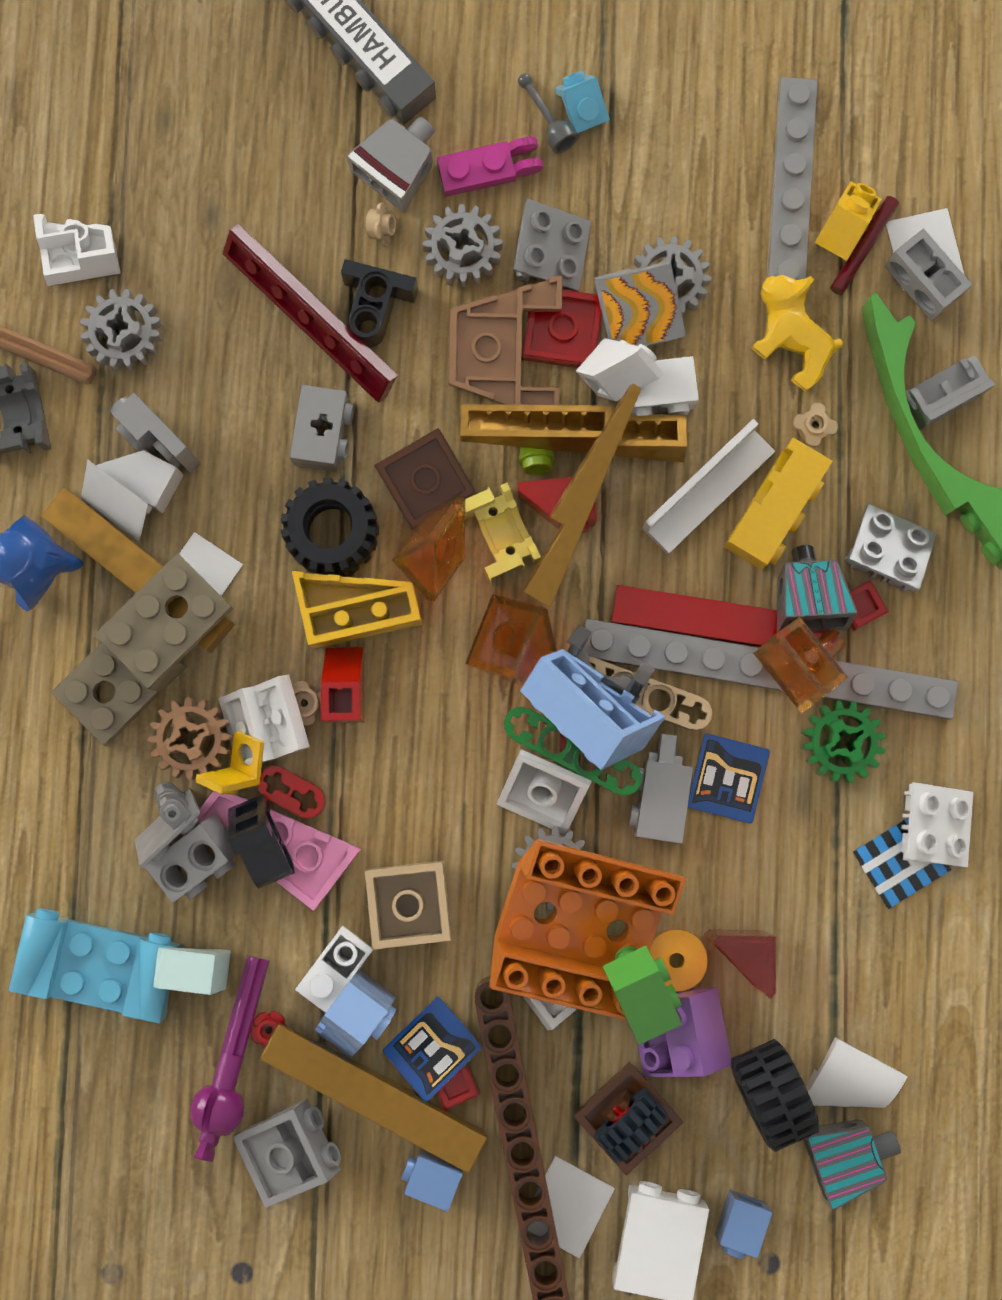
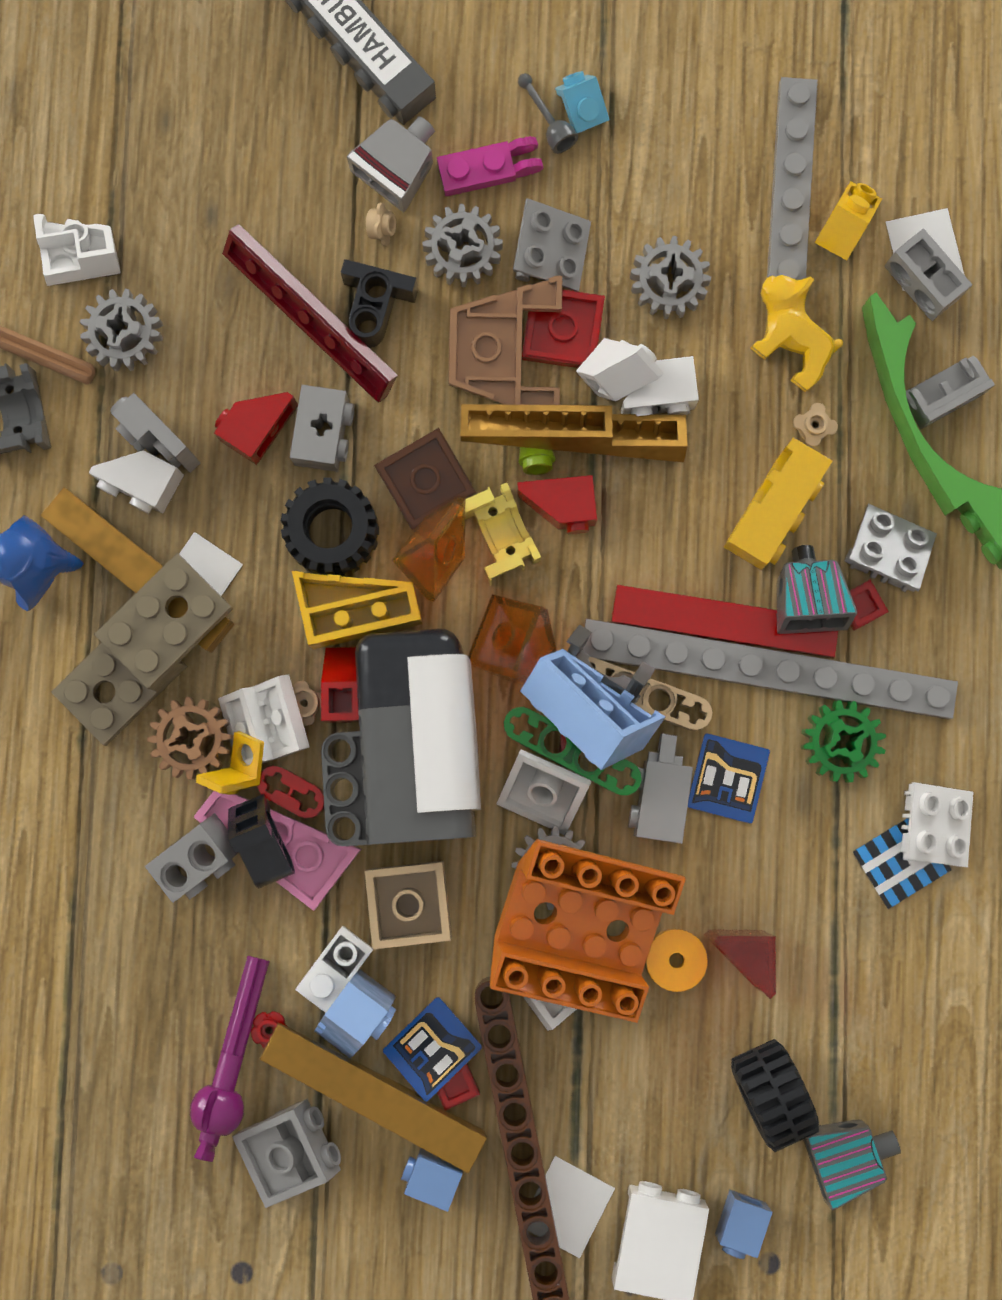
medium azure piece [8,908,183,1024] -> none
white sticker [81,460,148,542] -> none
light grey hinge [134,782,200,868] -> none
light aqua slope [153,947,231,995] -> none
pearl gold slope [523,383,642,608] -> none
plate [573,1061,684,1176] -> none
slope [594,261,686,346] -> none
bright green brick [603,945,682,1045] -> none
medium lavender slope [638,987,731,1077] -> none
white panel [642,419,775,555] -> none
clear orange brick [754,617,849,714] -> none
white slope [806,1037,908,1108] -> none
dark red bar [830,196,899,295] -> none
none -> red slope [214,392,298,465]
none -> piece [321,628,481,846]

